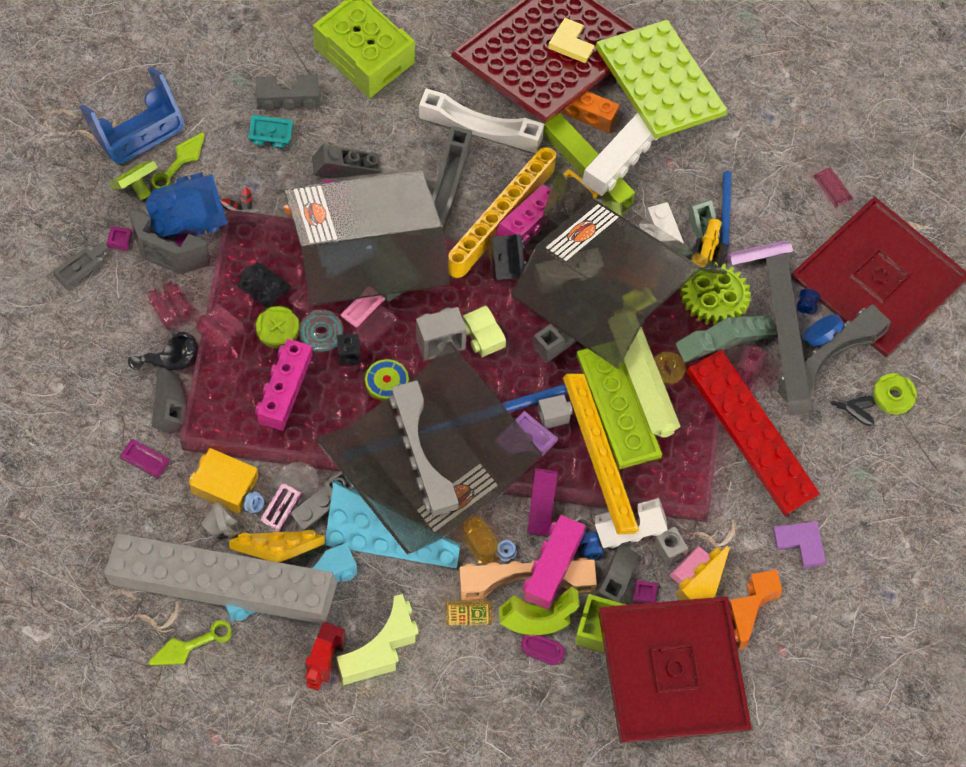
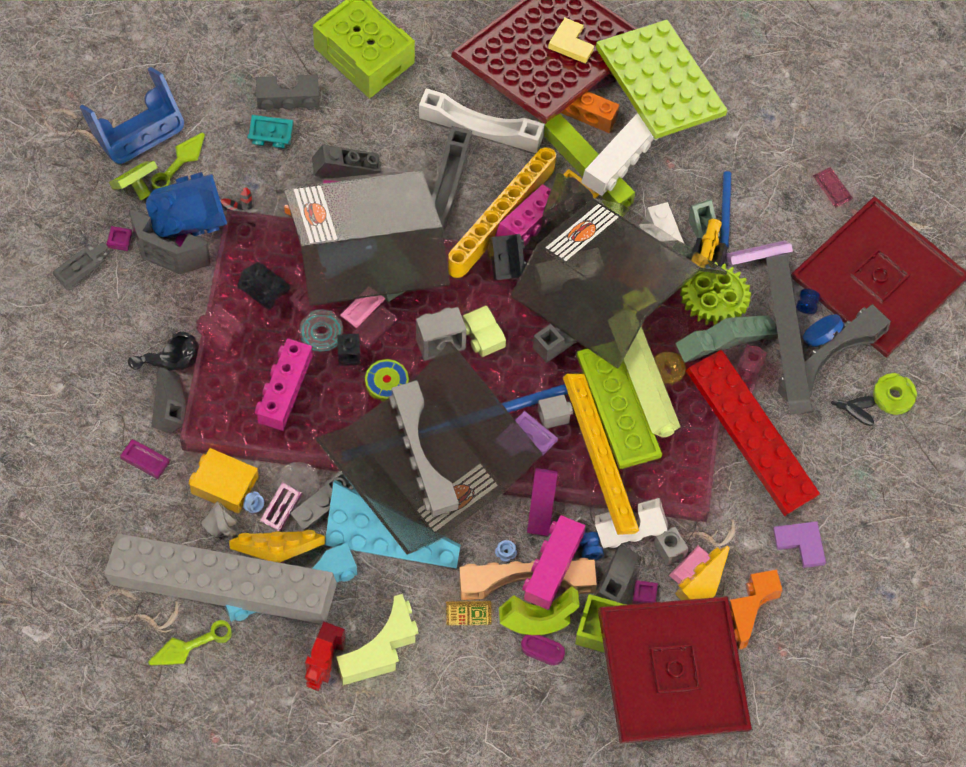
clear pink brick [147,282,192,329] -> none
lime tile [256,306,299,348] -> none
clear yellow brick [463,516,498,565] -> none

